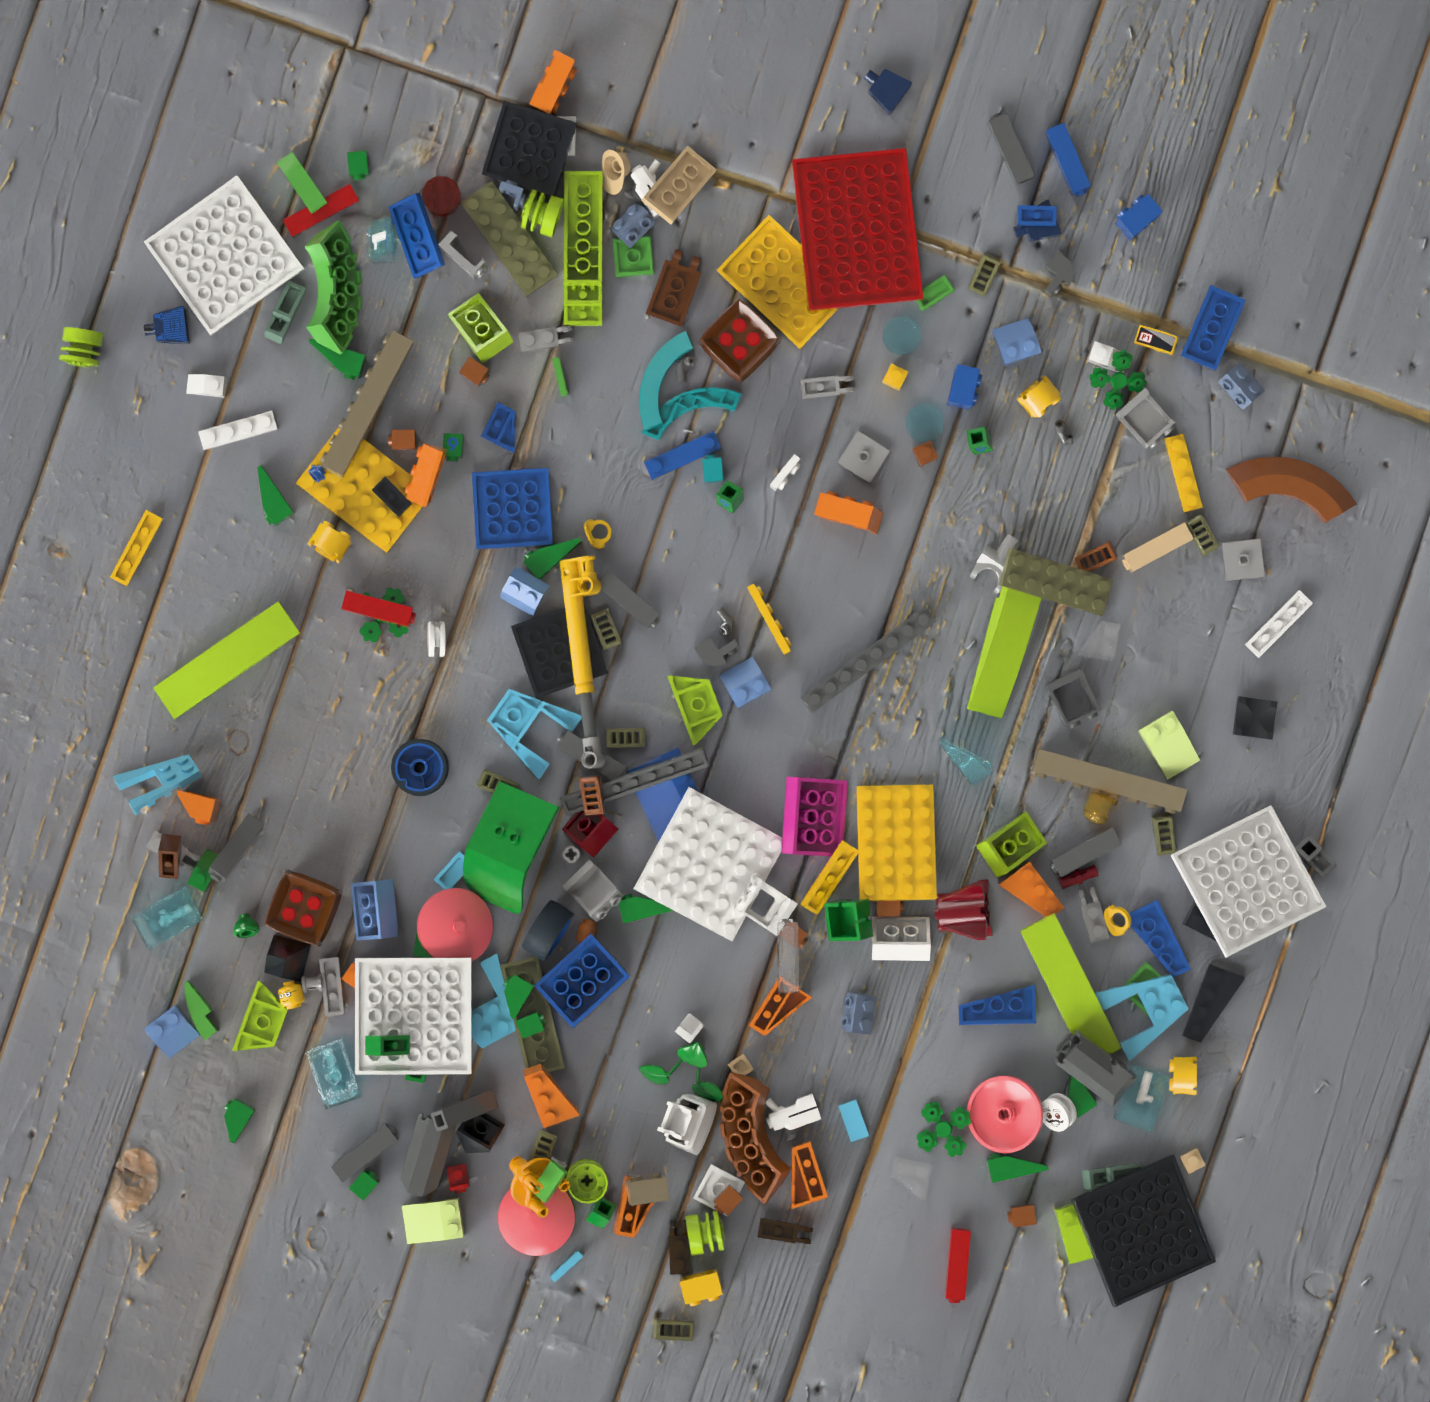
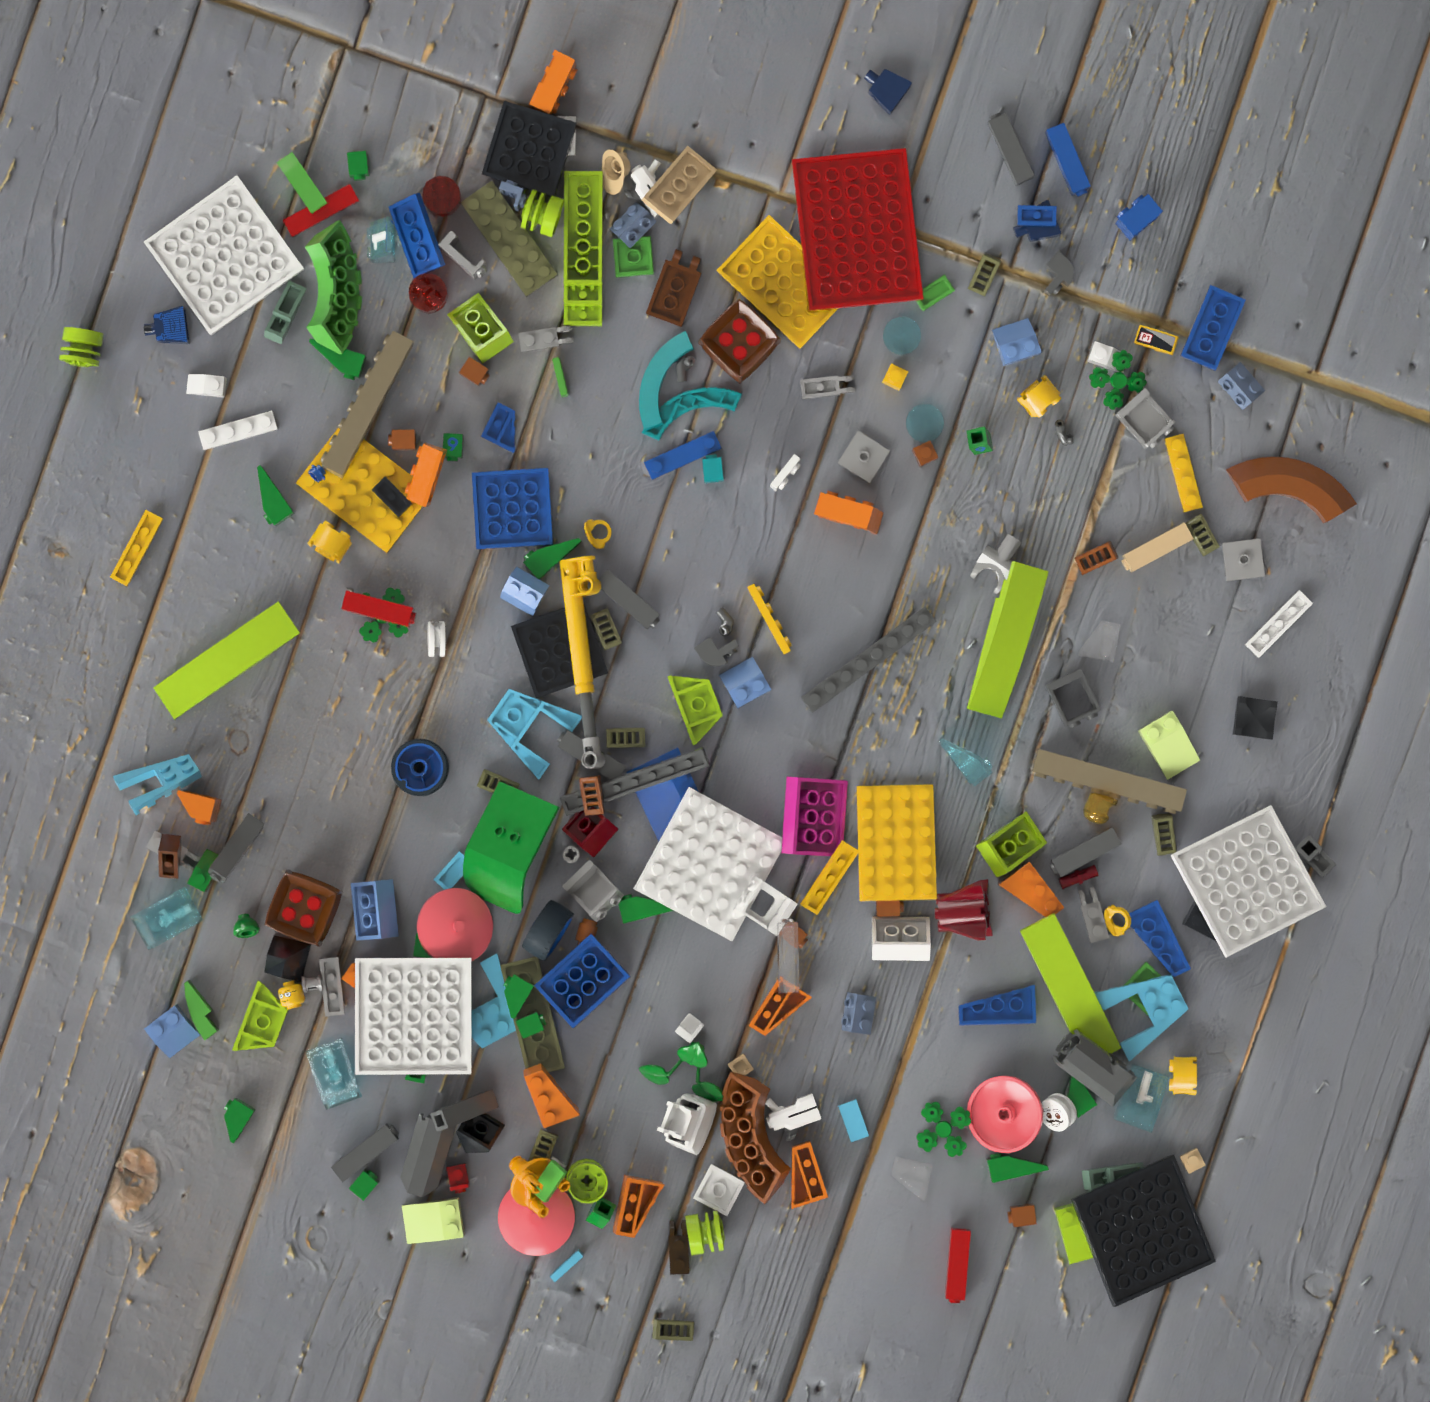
green slope [365,1035,410,1056] -> none
dark tan brick [626,1173,669,1206] -> none
yellow brick [679,1268,723,1306] -> none
dark orange brick [714,1184,743,1216] -> none
green brick [716,480,744,514] -> none
dark brown hinge [757,1218,813,1244] -> none
green piece [824,899,873,941] -> none
blue brick [947,364,982,410] -> none
olive plate [999,548,1113,616] -> none
black wing [1182,964,1245,1043] -> none
none -> clear red brick [409,273,448,314]

